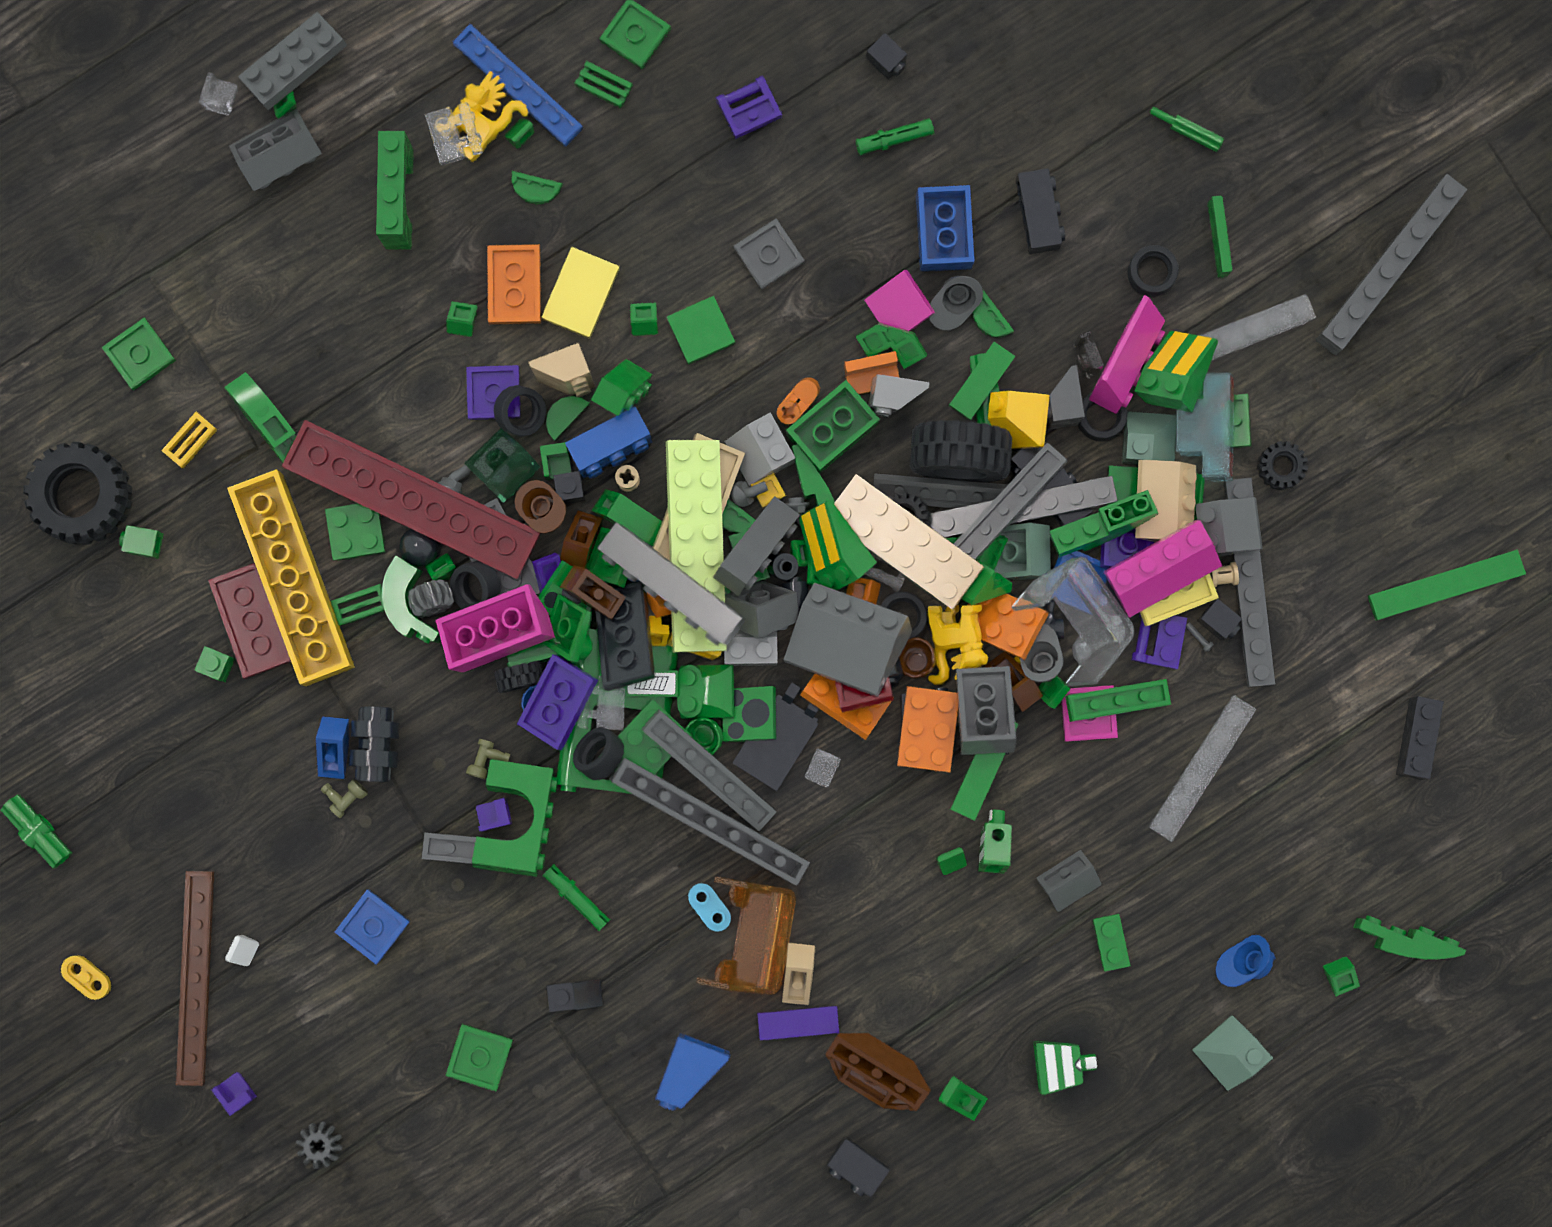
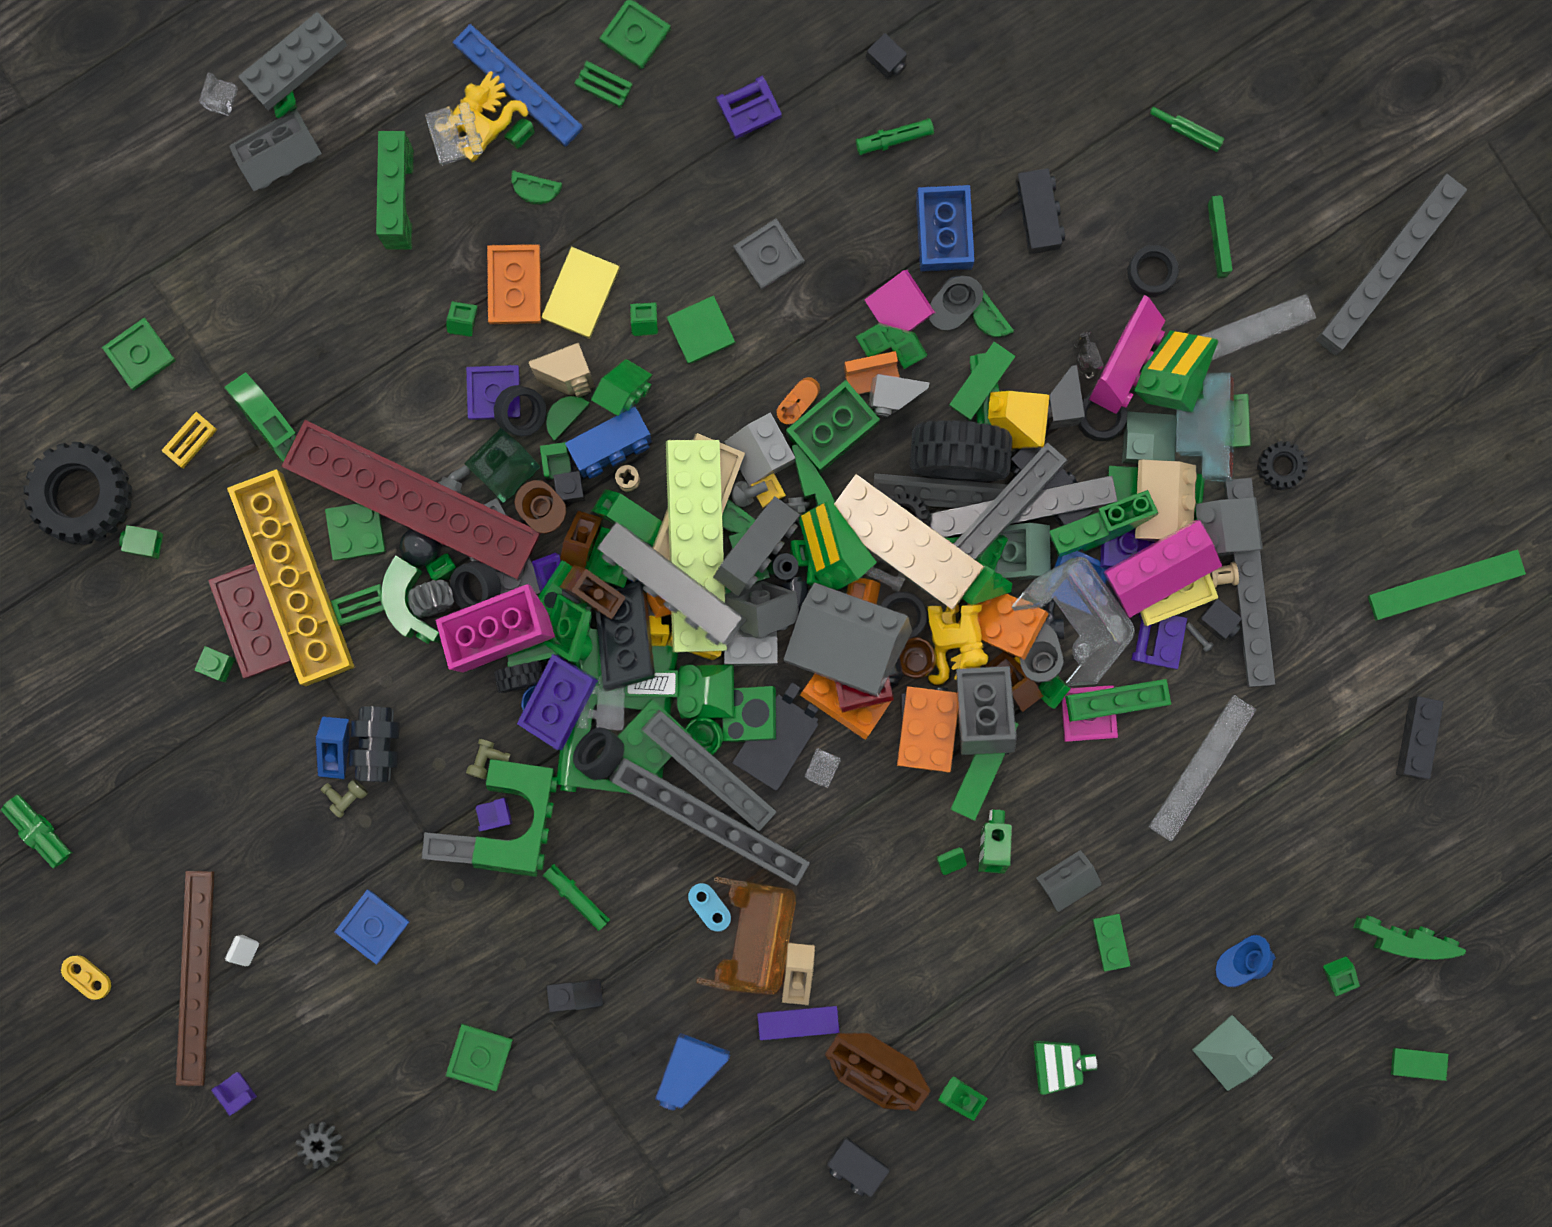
none -> green tile [1391,1048,1448,1081]

